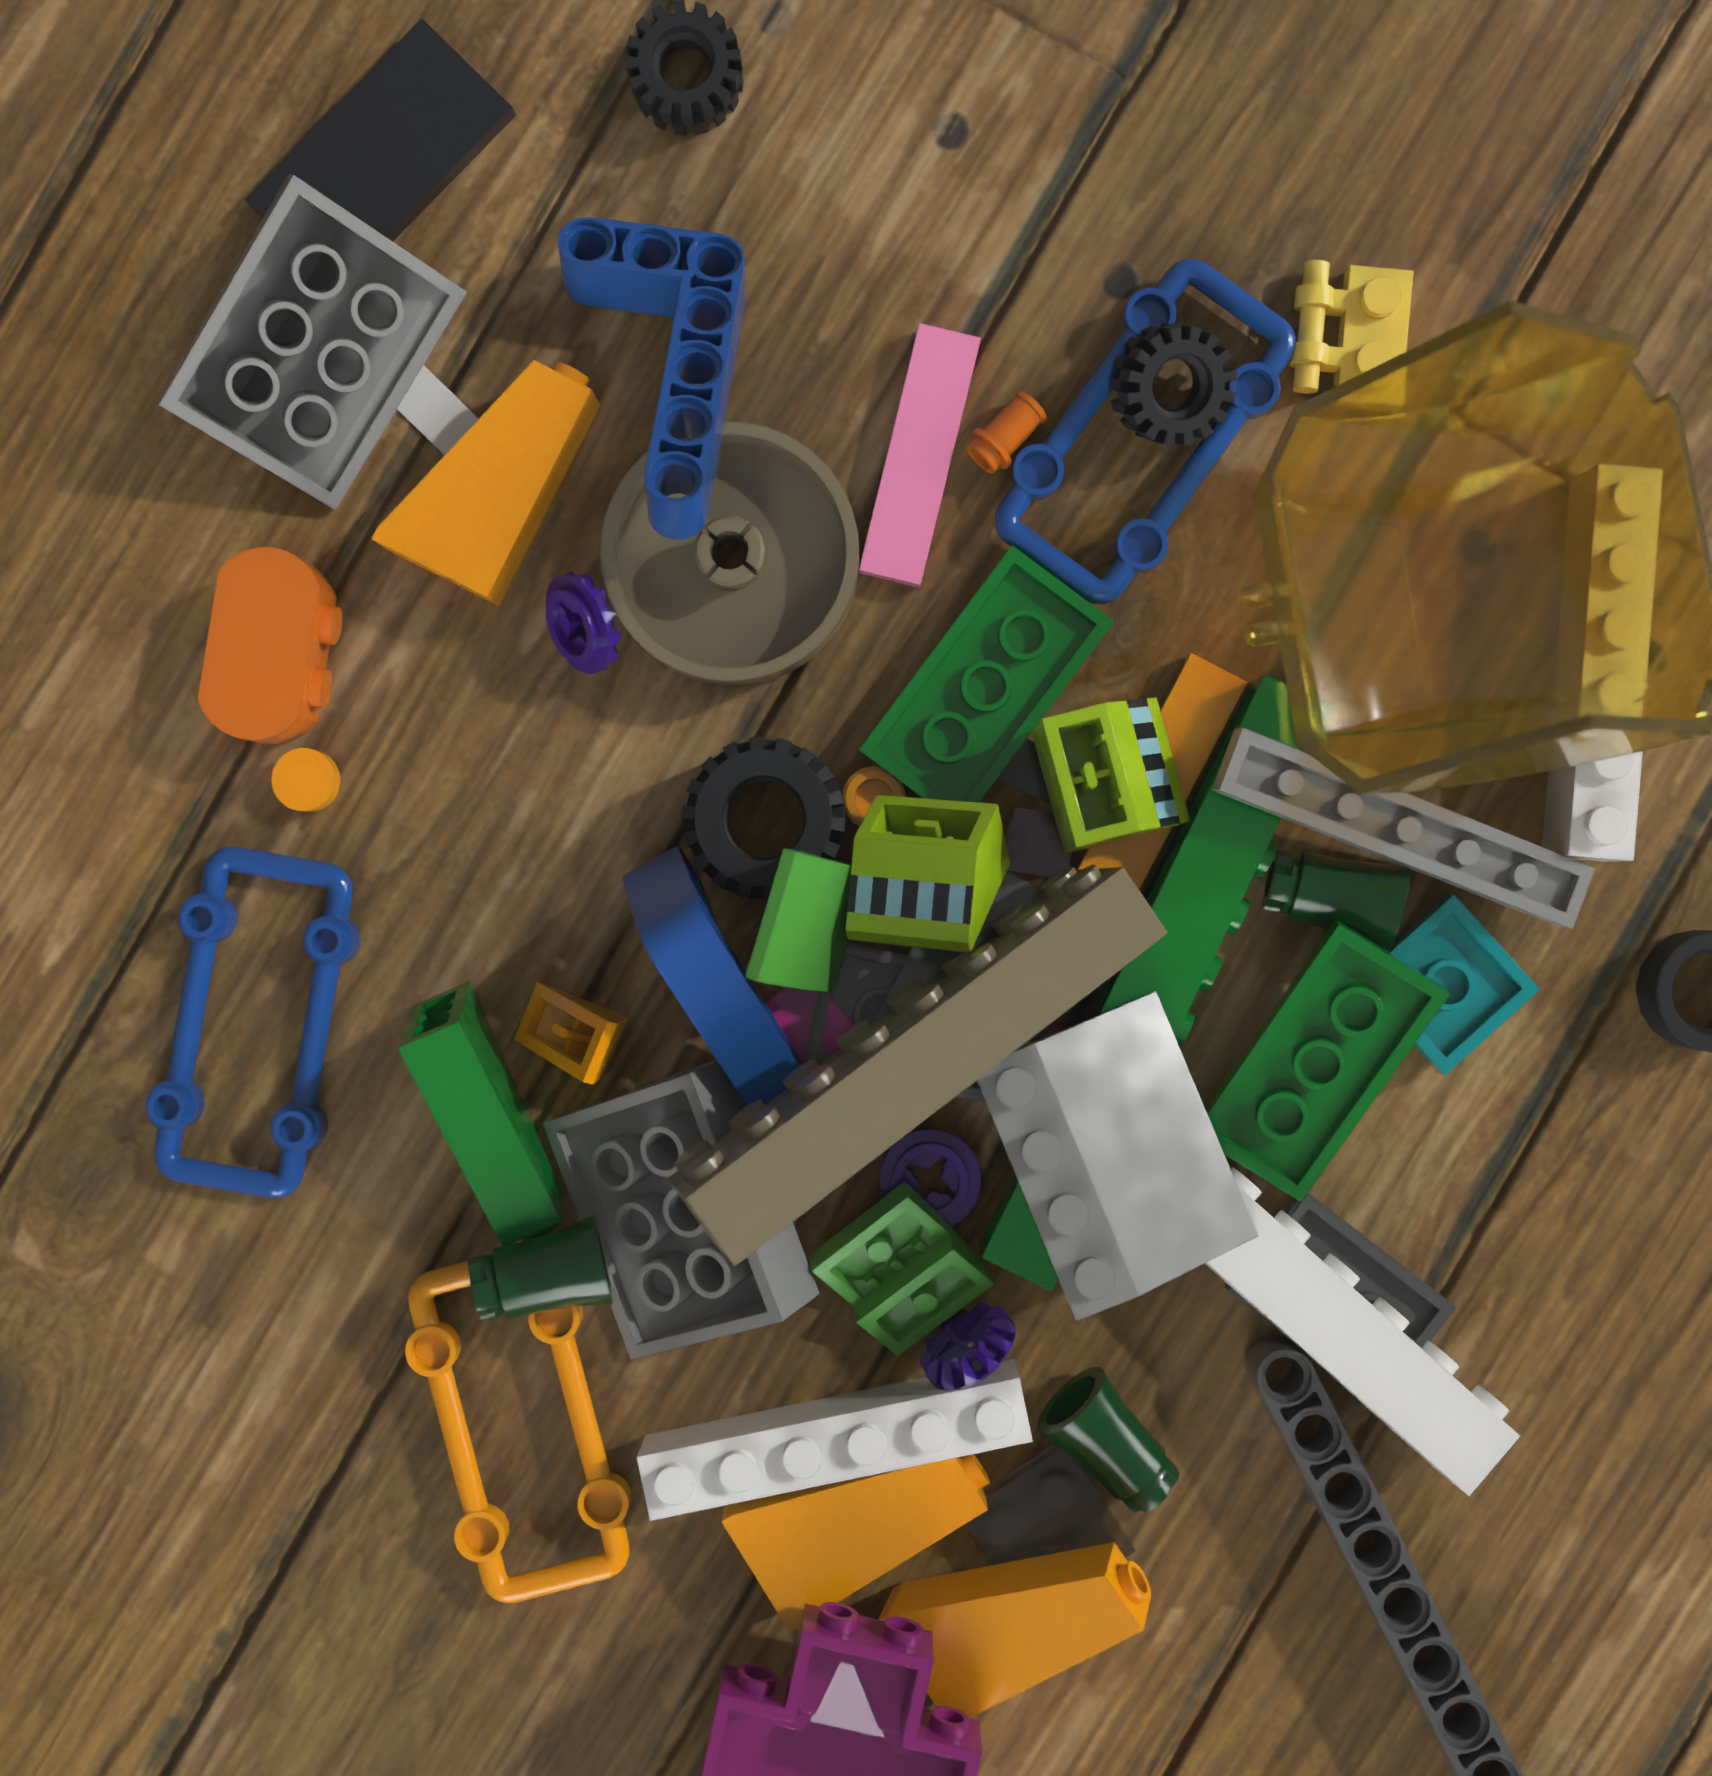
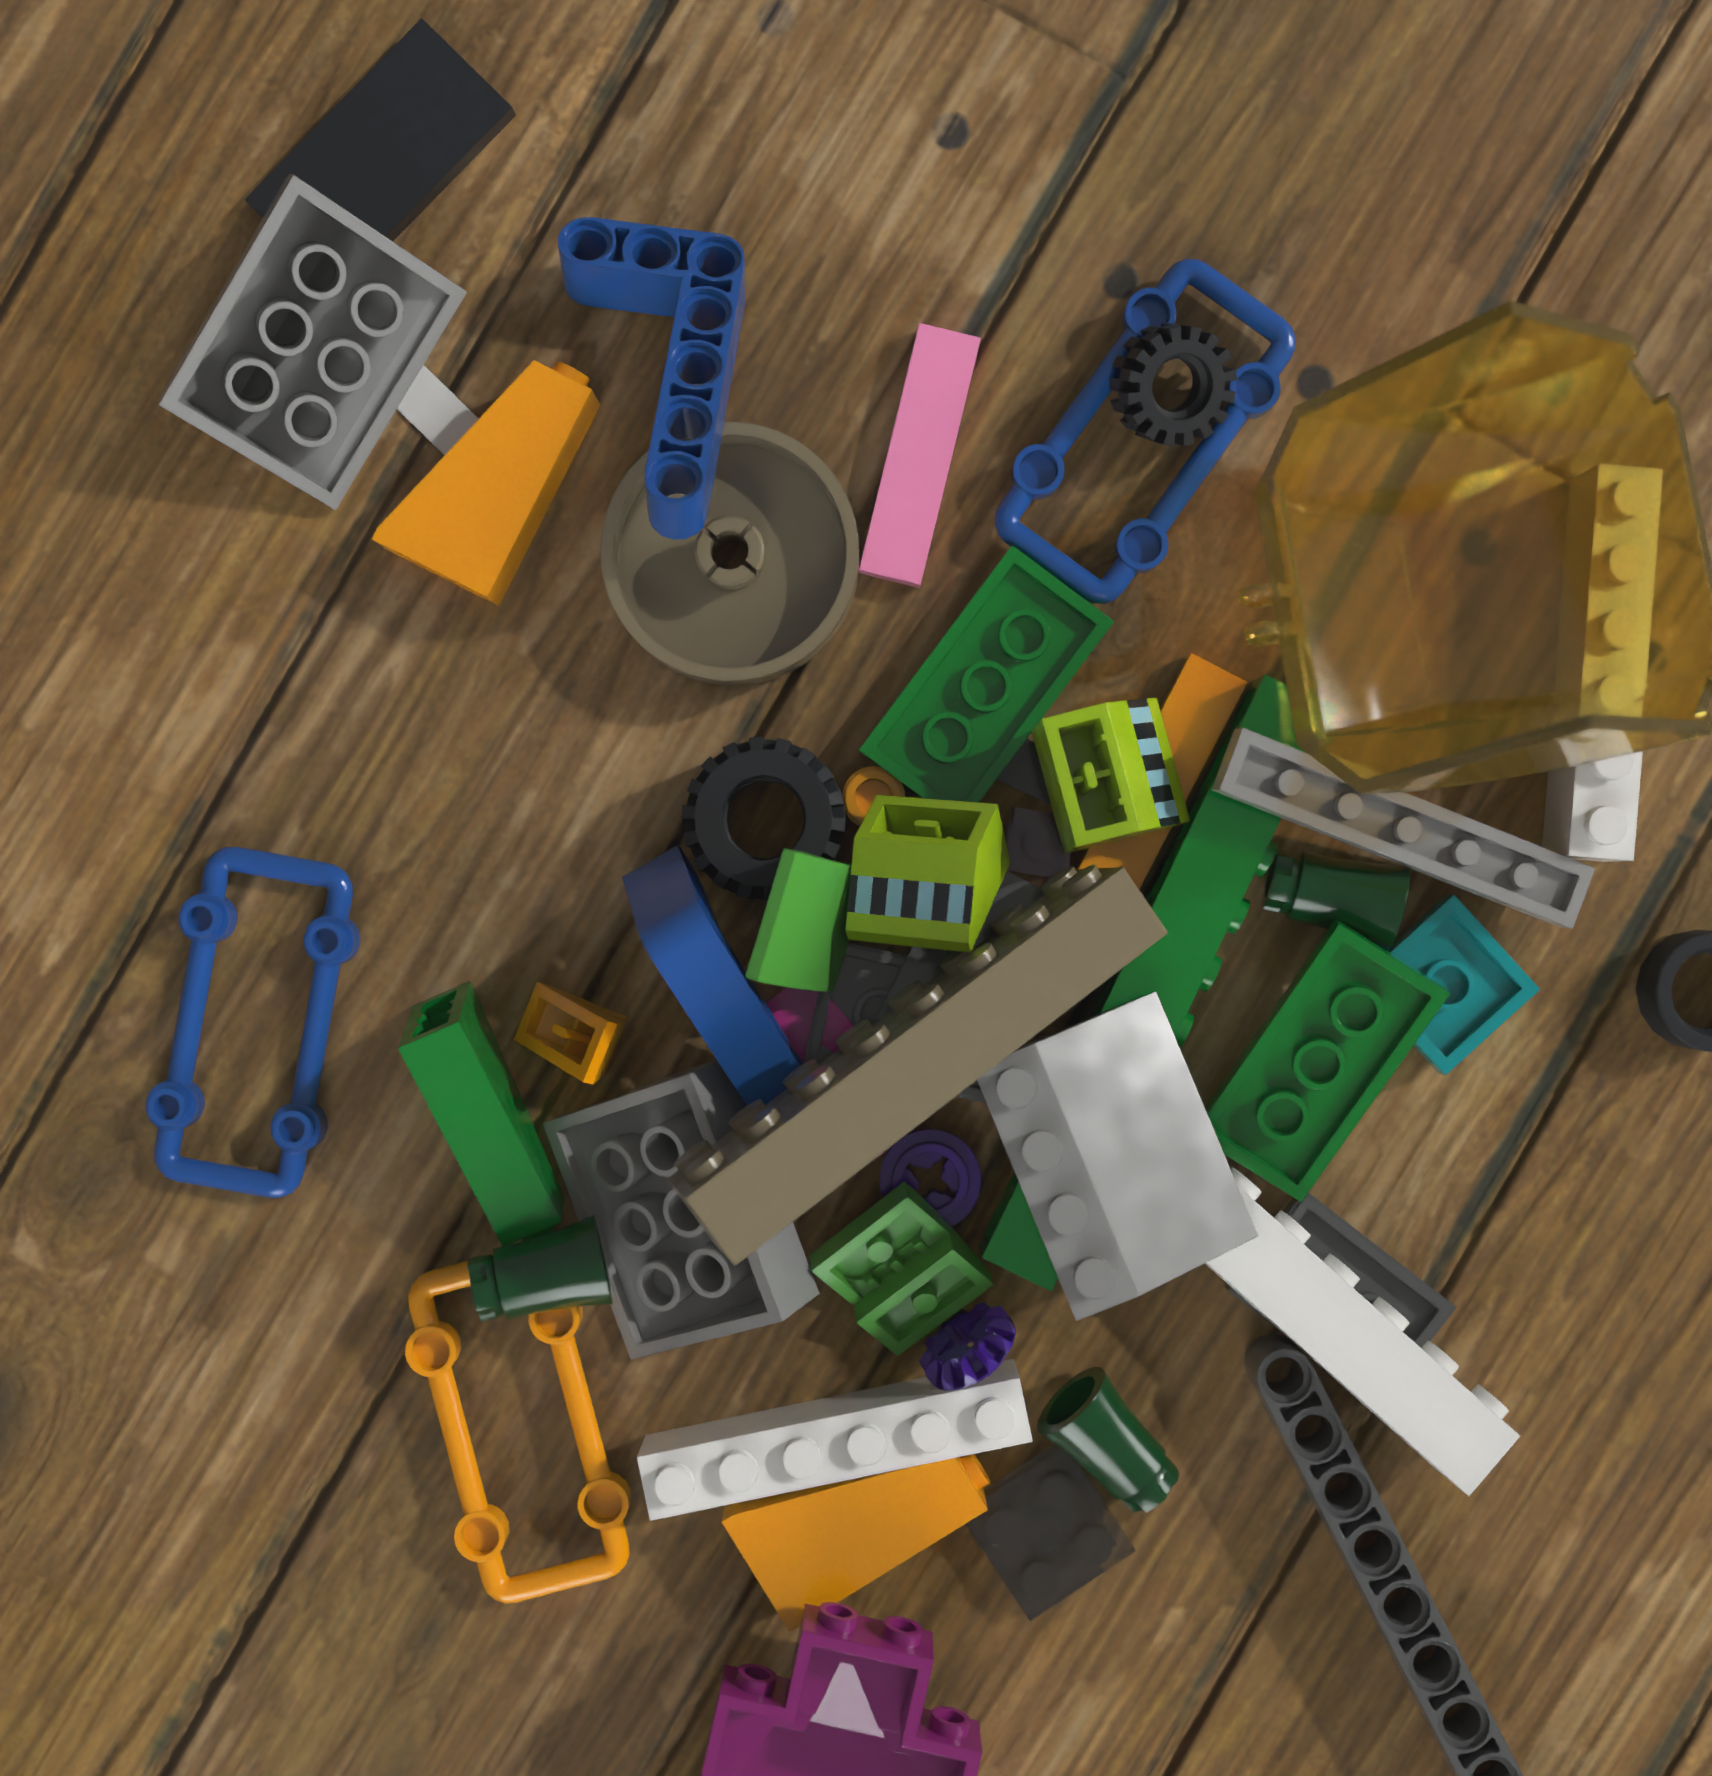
orange brick [197,547,343,745] -> none
light orange tile [271,748,341,812] -> none
dark purple gear [546,571,622,674] -> none
black tyre [625,0,744,136] -> none
light orange slope [878,1542,1151,1718] -> none
orange pin [966,391,1047,474] -> none
light yellow plate [1289,260,1414,404] -> none

